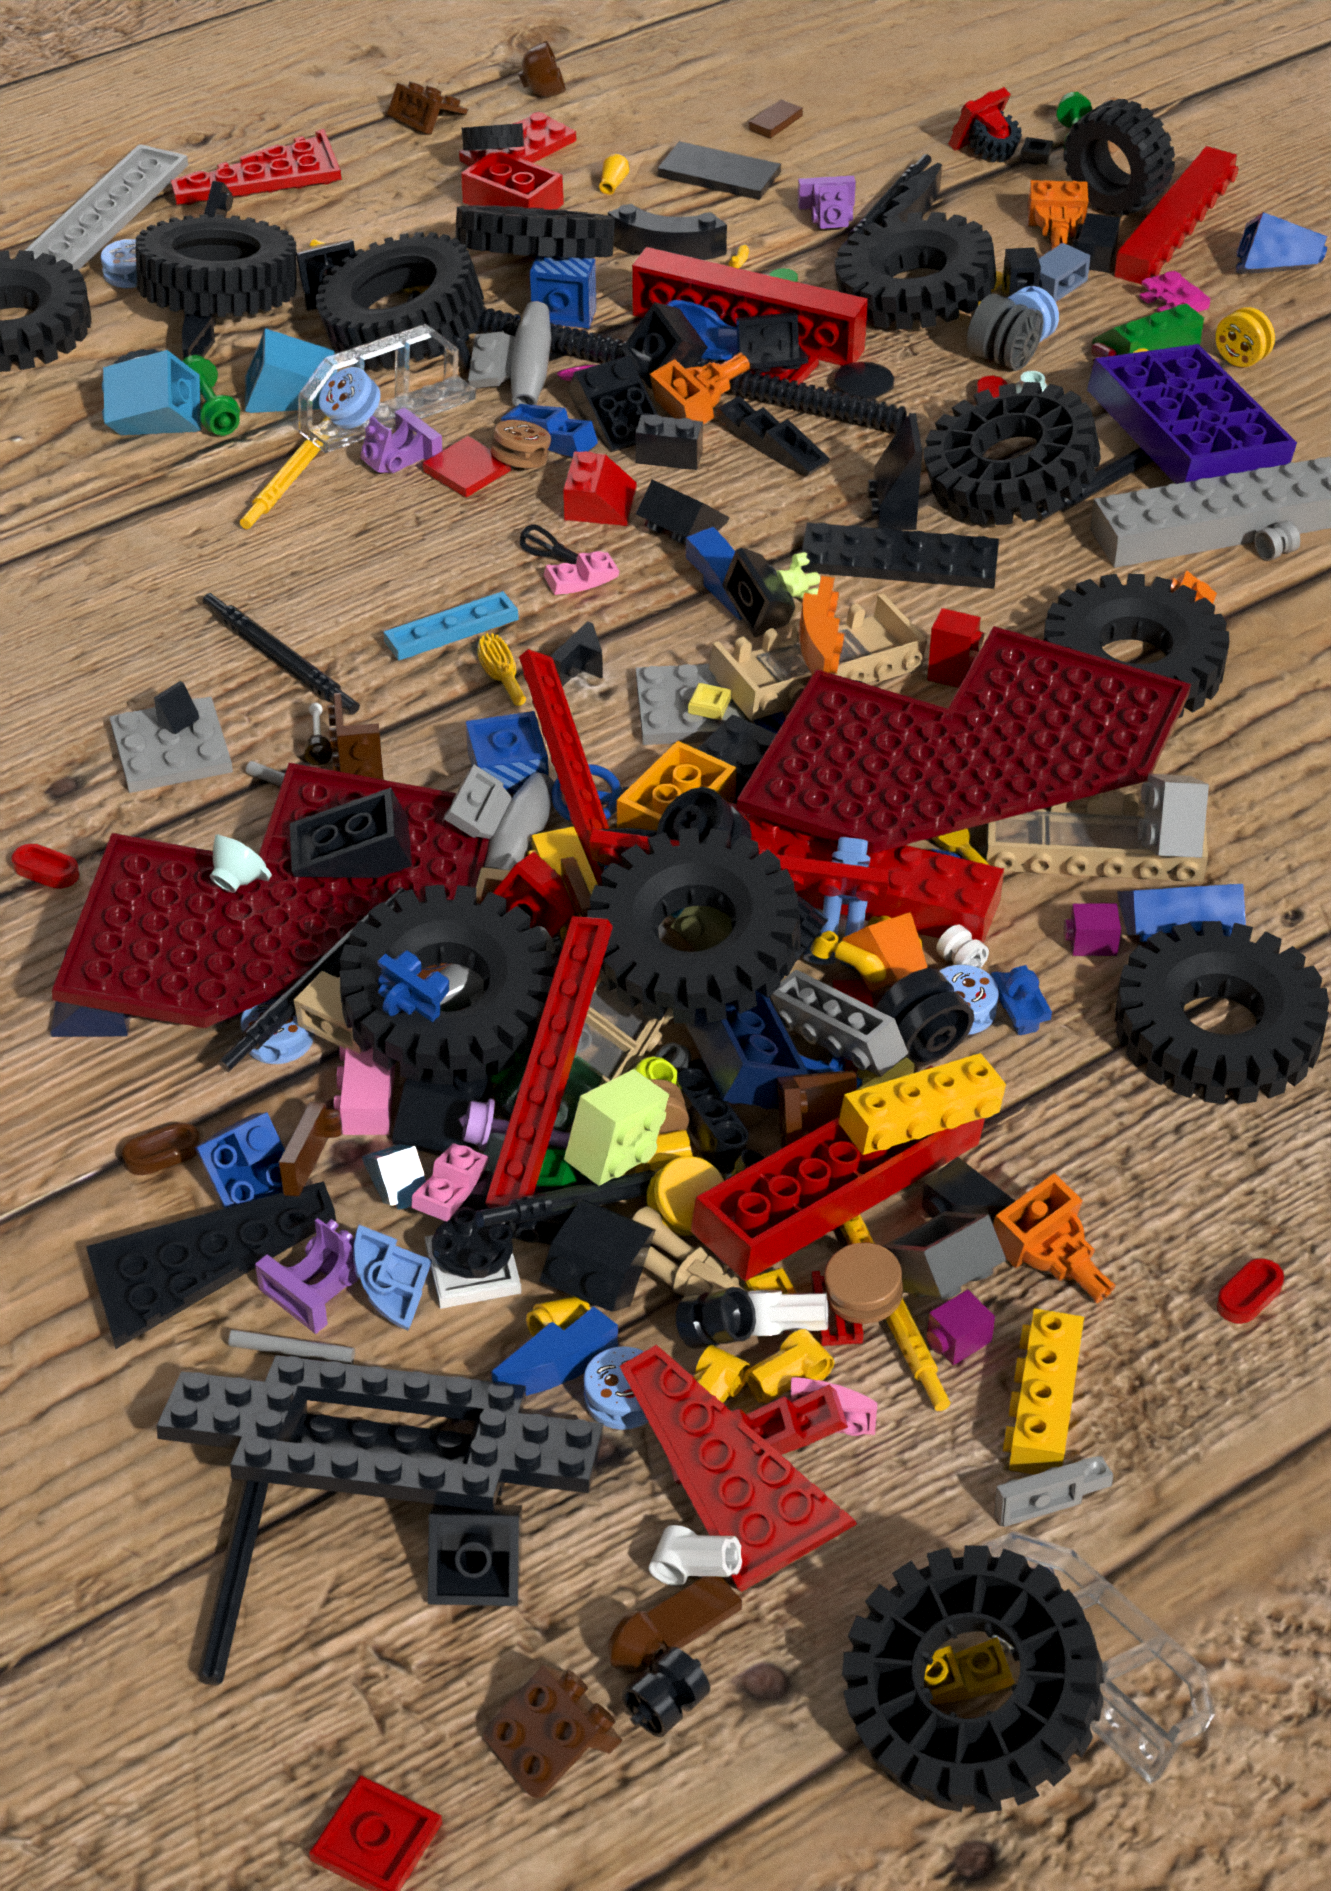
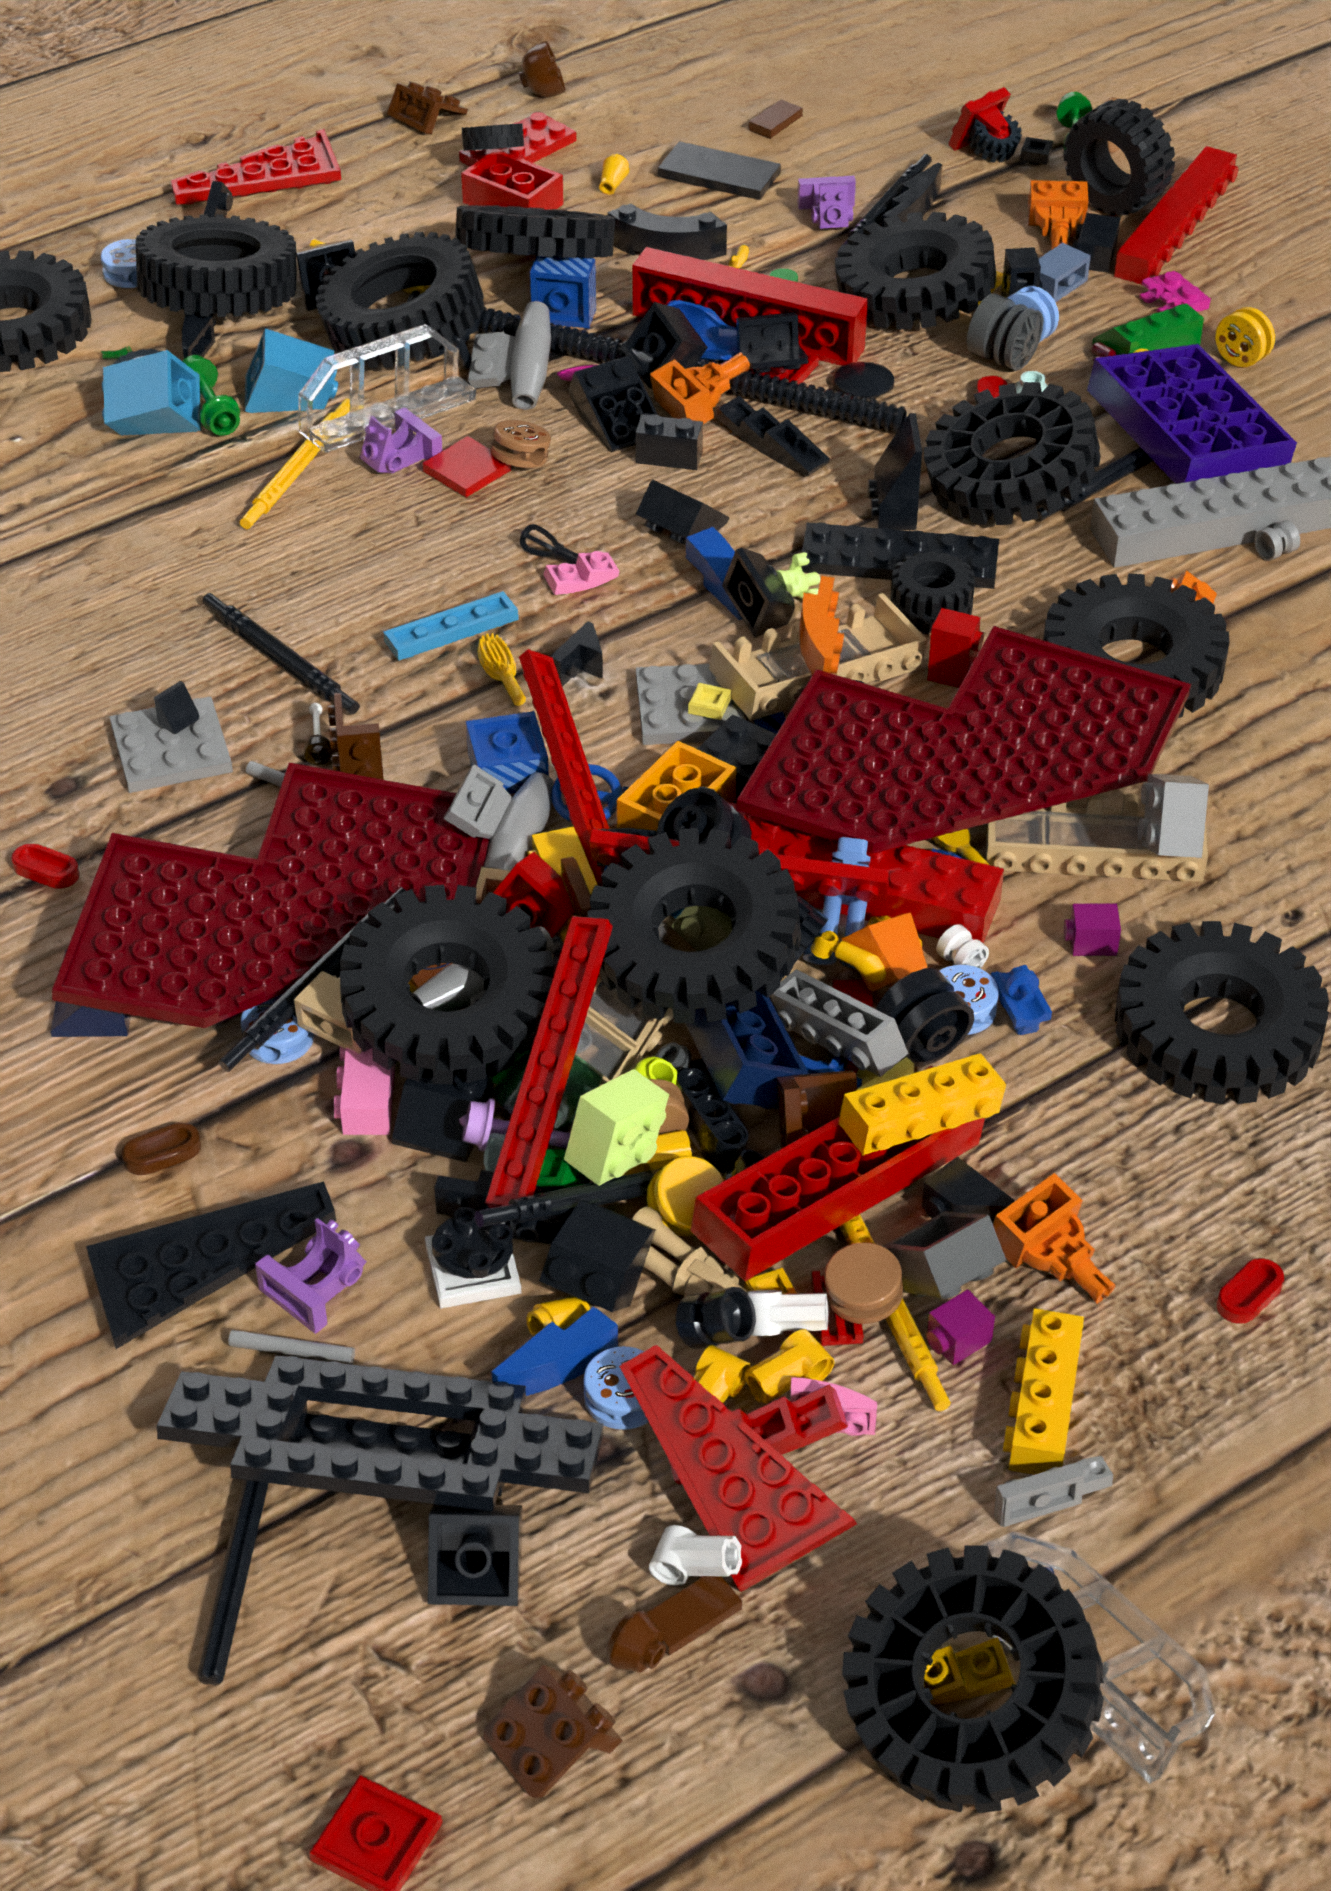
light grey plate [24,144,188,270] -> none
blue slope [195,1112,285,1208] -> none
light aqua piece [210,835,272,893] -> none
reddish brown hinge [279,1102,342,1196] -> none
black slope [290,787,412,878] -> none
light blue head [319,367,380,429] -> none
medium blue brick [353,1225,432,1331] -> none
slope [362,1144,426,1210] -> none
blue hips [377,950,449,1022] -> none
bright pink slope [411,1143,489,1222] -> none
blue slope [501,404,598,457] -> none
red slope [563,451,637,526] -> none
black wheel [622,1647,710,1737] -> none
slope [1117,884,1246,942] -> none
slope [1236,212,1327,274] -> none
none -> green leg [101,346,132,359]
none -> black tyre [890,552,975,634]

